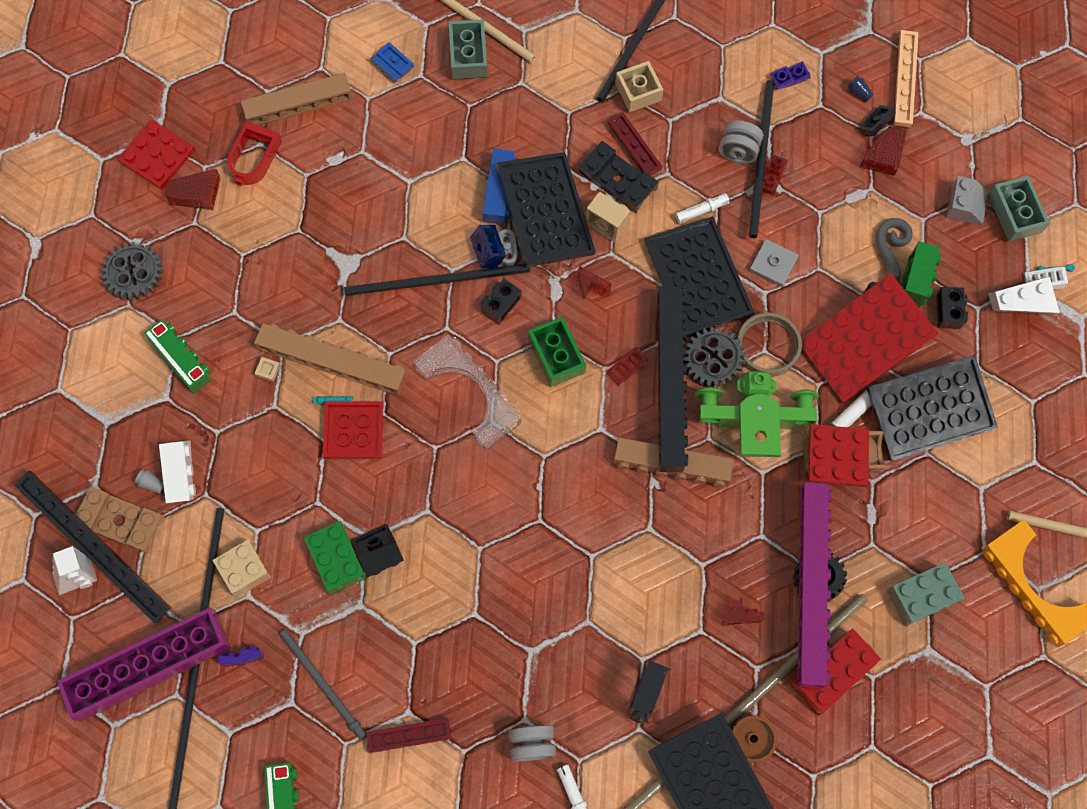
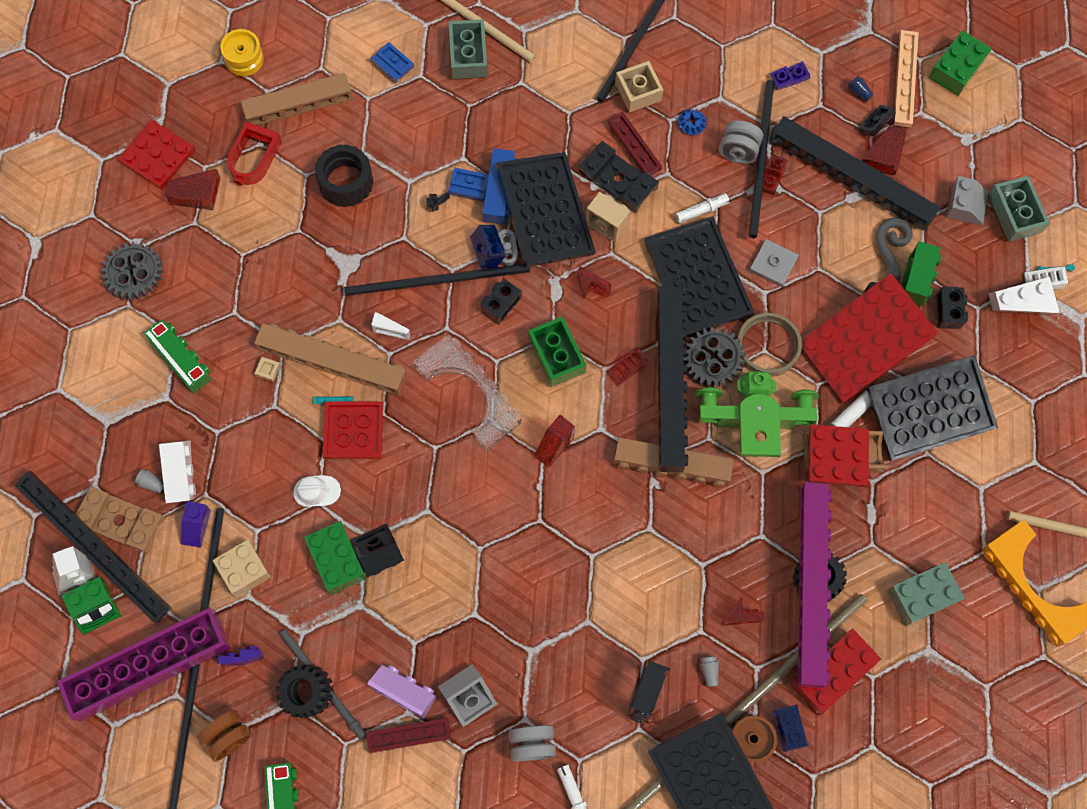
none -> green slope [62,576,121,635]
none -> dark purple slope [181,501,211,548]
none -> dark orange wheel [197,710,252,762]
none -> yellow wheel [220,29,264,76]
none -> black tyre [276,665,334,718]
none -> white piece [293,475,341,507]
none -> black tyre [315,144,373,207]
none -> lavender slope [367,665,436,720]
none -> white slope [371,312,410,340]
none -> black plate [426,192,450,212]
none -> light grey slope [438,664,497,727]
none -> blue plate [448,167,489,201]
none -> clear red slope [534,415,575,468]
none -> blue gear [678,108,707,135]
none -> light grey cone [699,656,719,687]
none -> black brick [770,116,941,231]
none -> clear blue brick [773,705,808,752]
none -> green brick [929,30,992,96]

